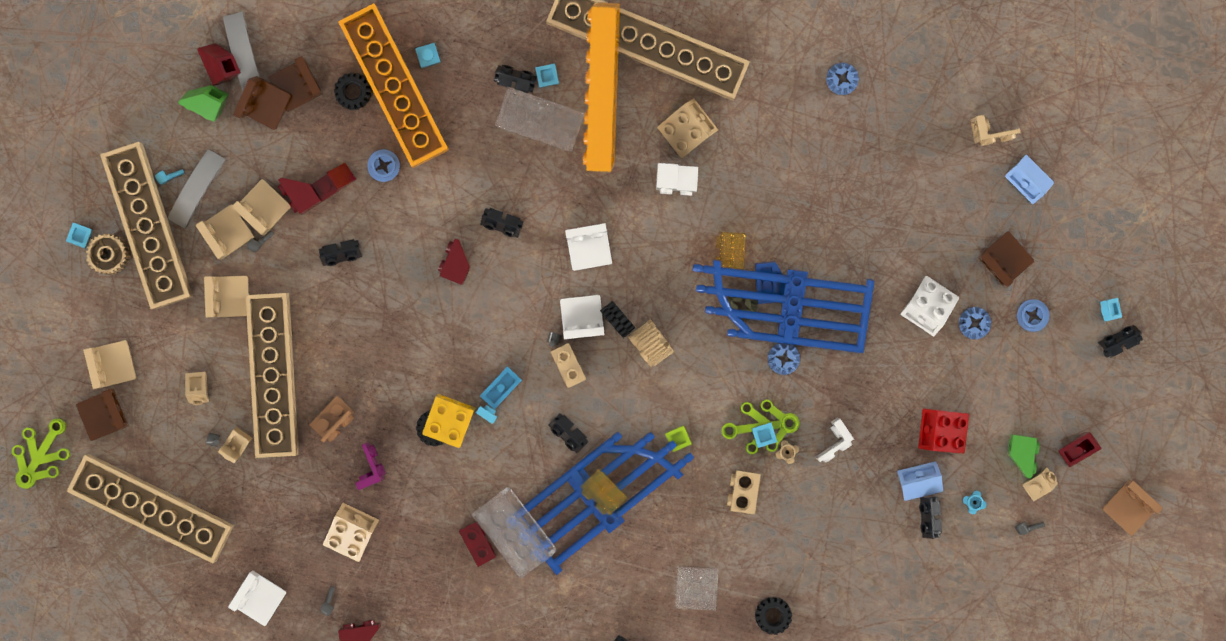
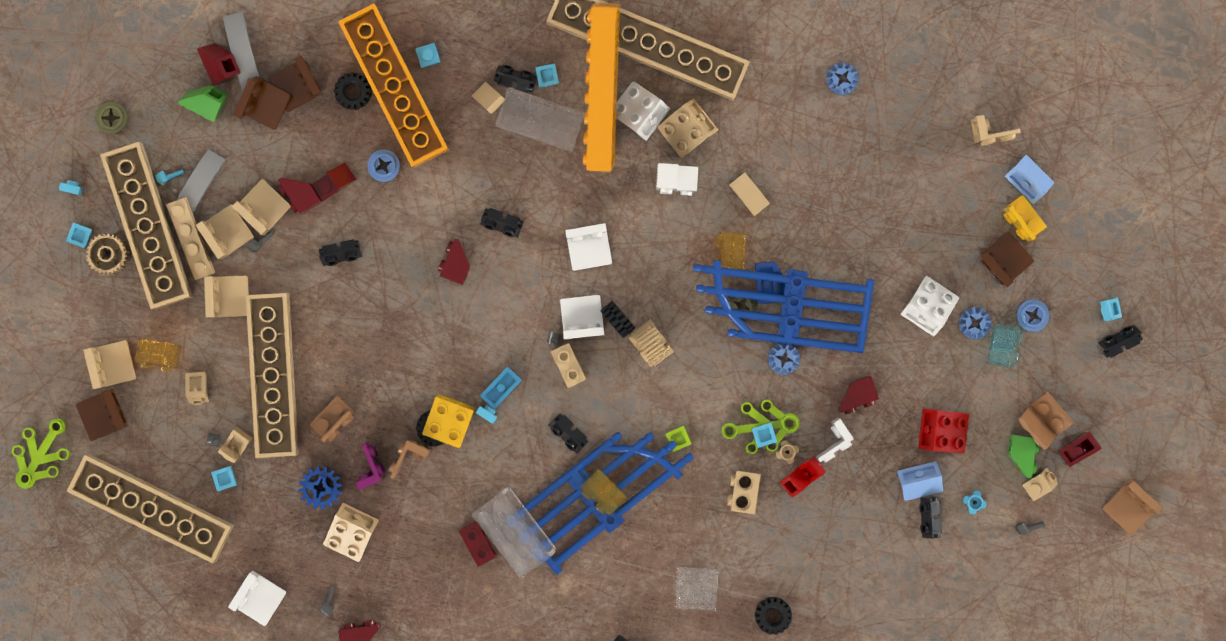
none -> medium azure plate [59,180,84,196]
none -> olive gear [95,102,128,134]
none -> clear yellow brick [135,338,182,372]
none -> tan plate [166,197,215,280]
none -> medium azure plate [211,466,237,492]
none -> blue gear [298,466,343,510]
none -> medium nougat bracket [389,439,432,479]
none -> tan tile [472,82,505,114]
none -> white bracket [616,81,670,141]
none -> tan tile [729,172,770,216]
none -> red brick [779,456,826,498]
none -> dark red slope [838,376,879,415]
none -> clear light blue brick [987,323,1023,368]
none -> yellow bracket [1003,195,1047,241]
none -> medium nougat bracket [1019,391,1074,450]

